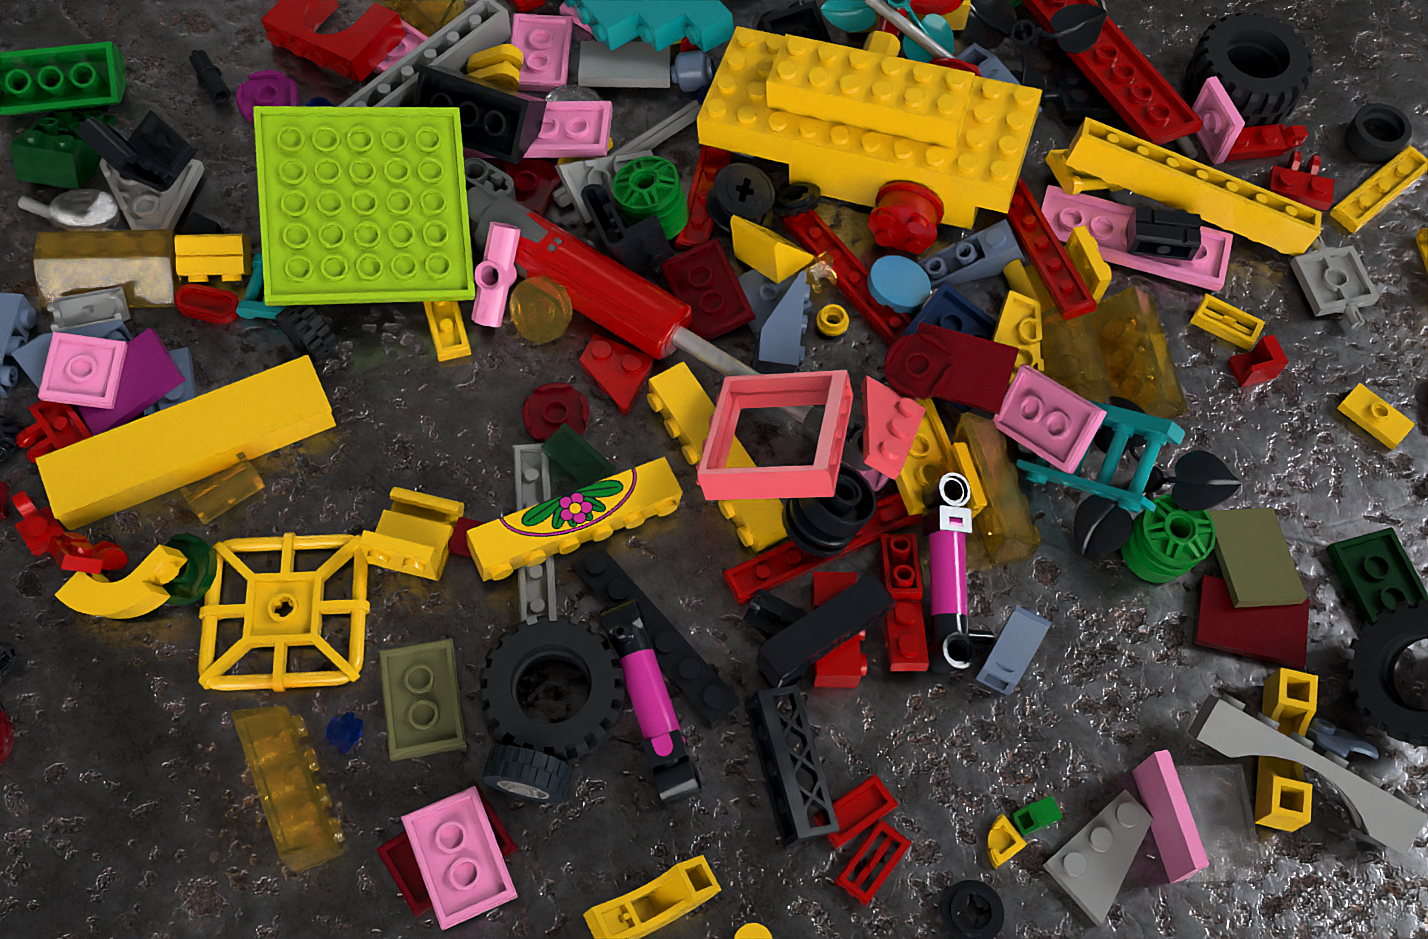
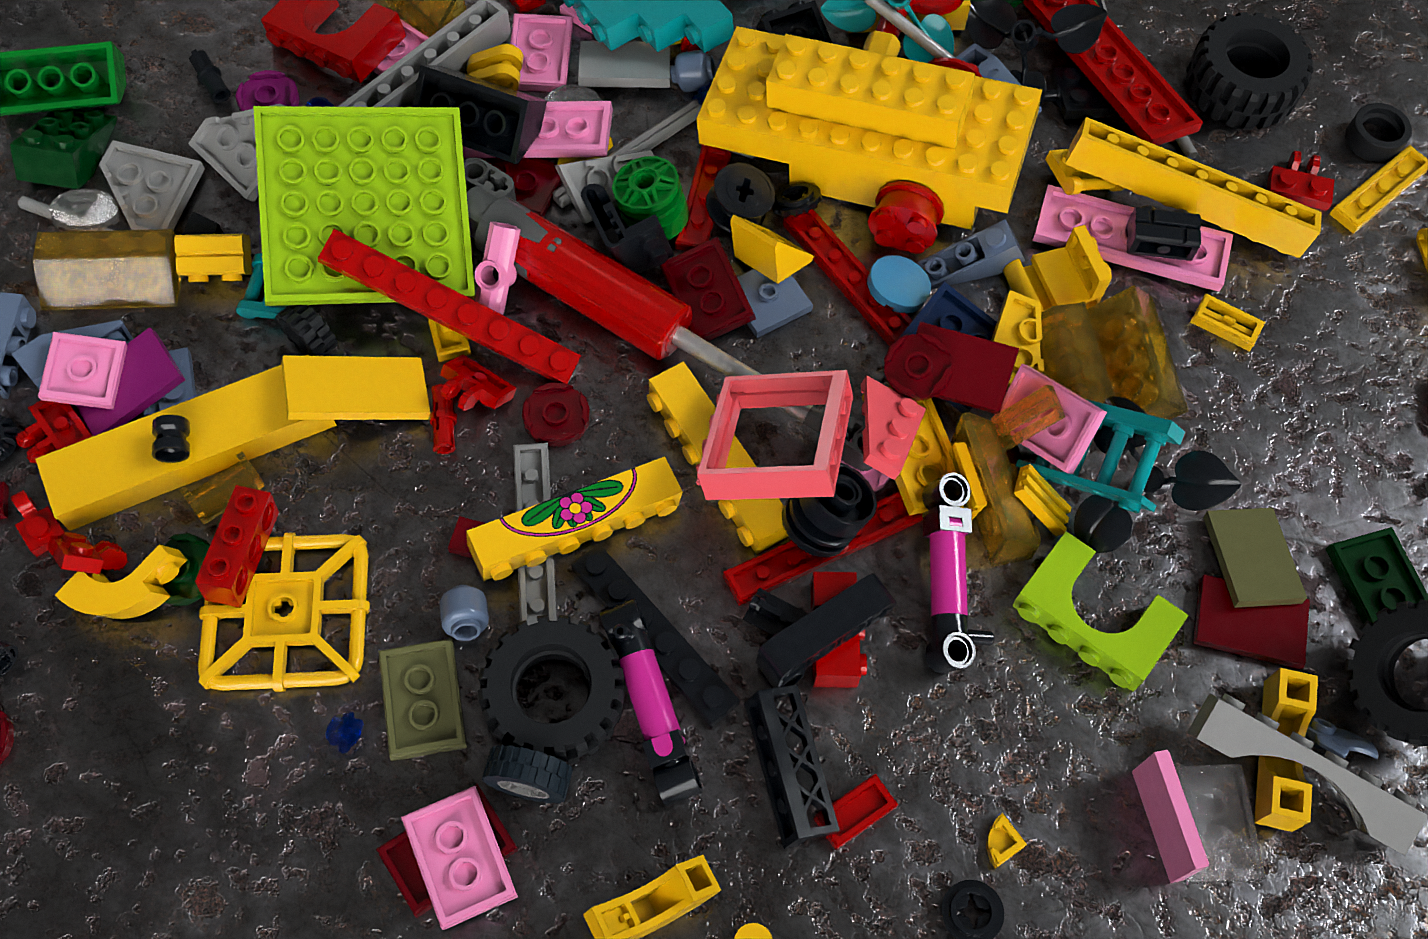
light grey hinge [47,286,131,332] -> none
black piece [77,110,199,192] -> none
red tile [174,283,239,324] -> none
clear yellow slope [231,705,345,874] -> none
yellow piece [359,486,464,581] -> none
clear yellow tile [509,276,573,343] -> none
clear green plate [541,422,616,487] -> none
red wing [580,333,654,415] -> none
sand blue slope [753,271,810,374] -> none
clear yellow tile [798,250,837,294] -> none
yellow plate [816,304,849,336] -> none
red tile [834,818,912,907] -> none
red slope [880,534,929,671] -> none
sand blue slope [976,605,1052,696] -> none
red tile [1002,176,1096,321] -> none
green piece [1012,795,1063,836] -> none
light grey wing [1043,789,1153,926] -> none
green wheel [1121,494,1216,584] -> none
bright pink plate [1192,76,1245,165] -> none
red hinge [1225,124,1308,161] -> none
red panel [1228,334,1289,388] -> none
light grey plate [1290,234,1380,329] -> none
yellow plate [1337,383,1416,450] -> none
none -> black wheel [152,415,190,463]
none -> light grey plate [188,104,285,202]
none -> red brick [195,485,279,608]
none -> yellow tile [281,355,431,420]
none -> red plate [318,229,581,384]
none -> red pin [429,384,457,454]
none -> sand blue head [439,585,489,641]
none -> red hinge [440,354,517,411]
none -> clear yellow tile [991,385,1066,449]
none -> lime arch [1012,531,1189,692]
none -> yellow tile [1014,464,1072,536]

